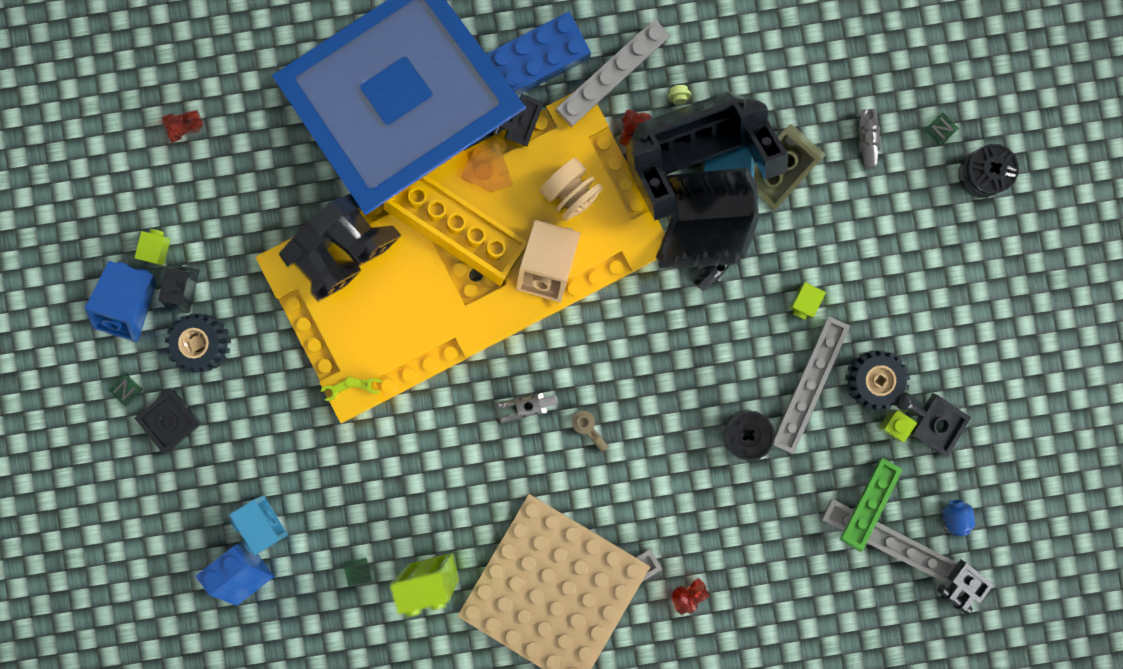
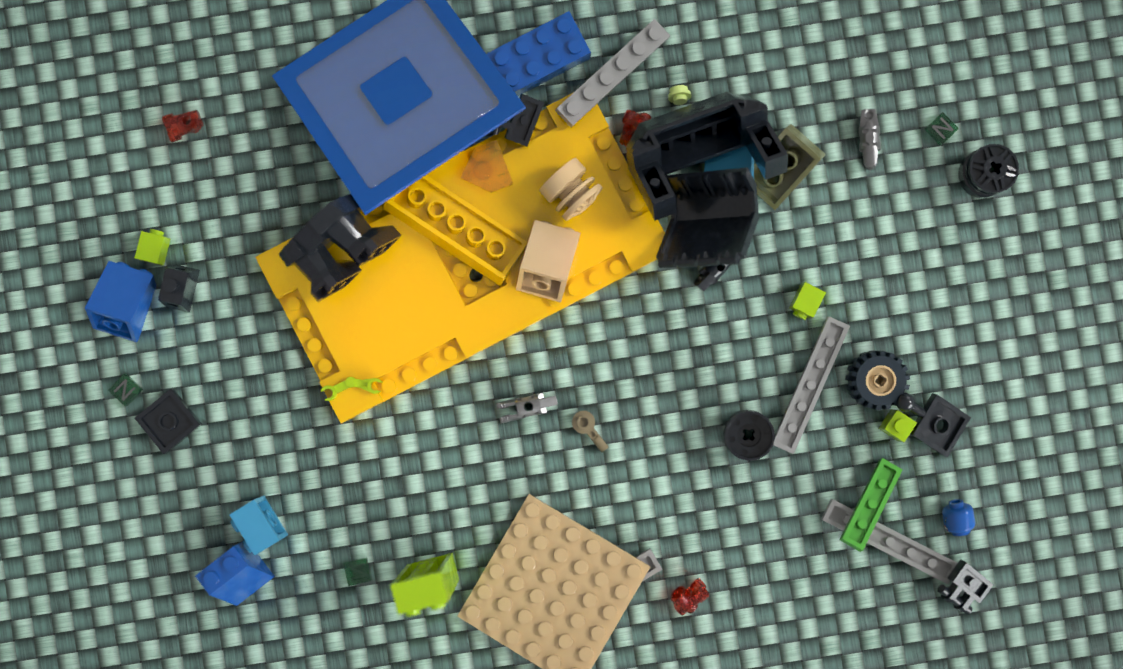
black wheel [165,314,231,373] -> none

